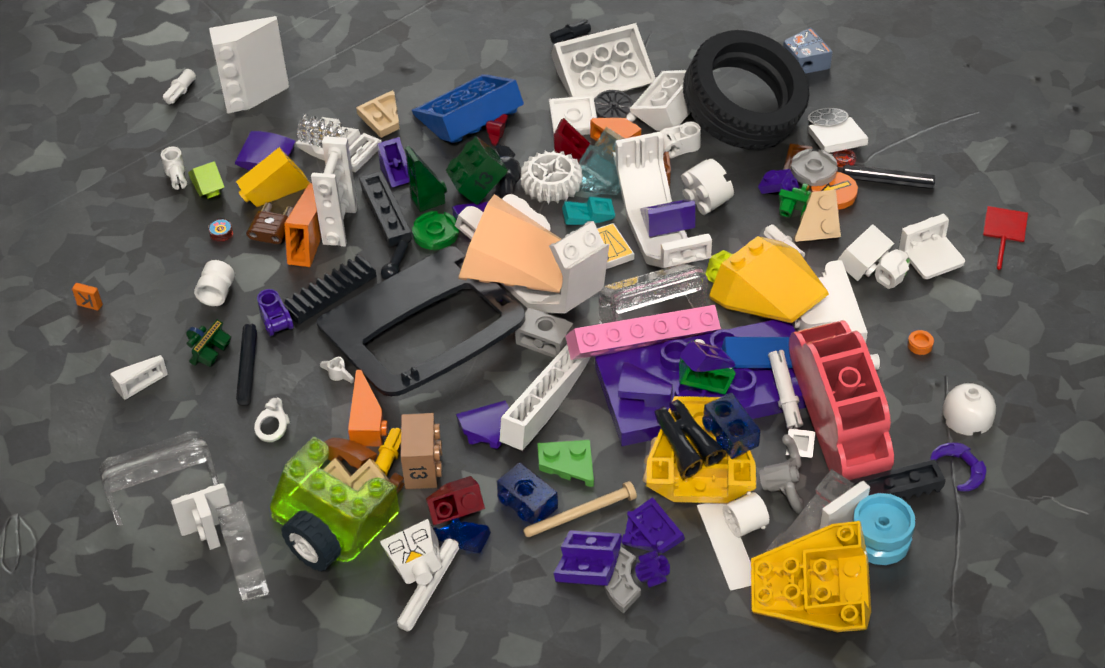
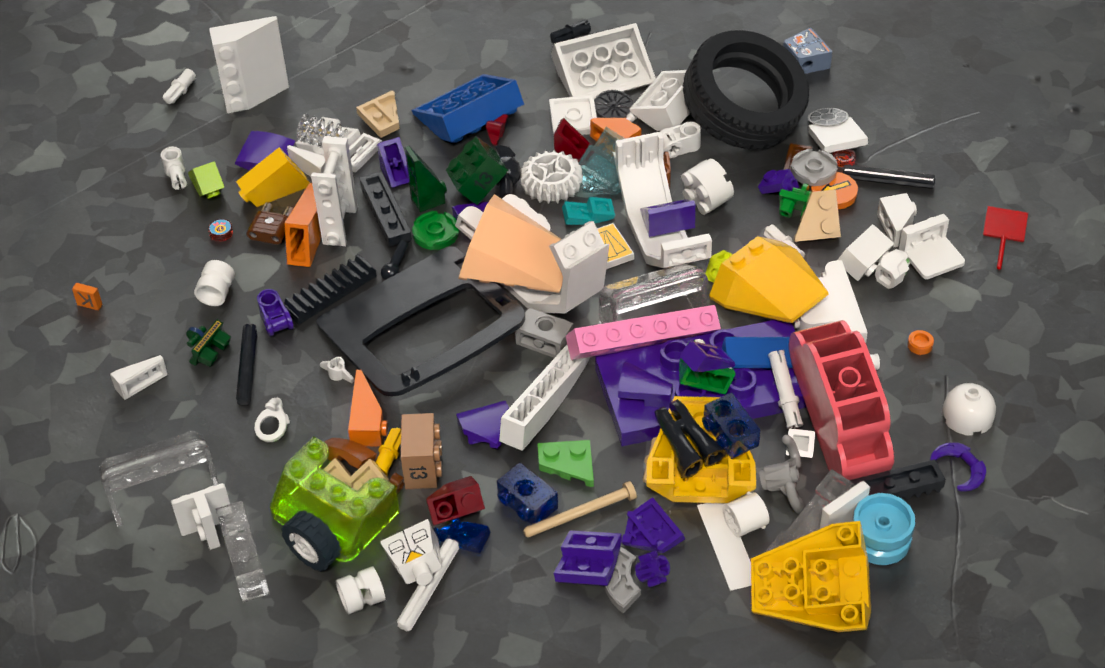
none -> white slope [287,145,326,177]
none -> white wheel [336,566,386,615]
none -> white slope [877,193,917,248]

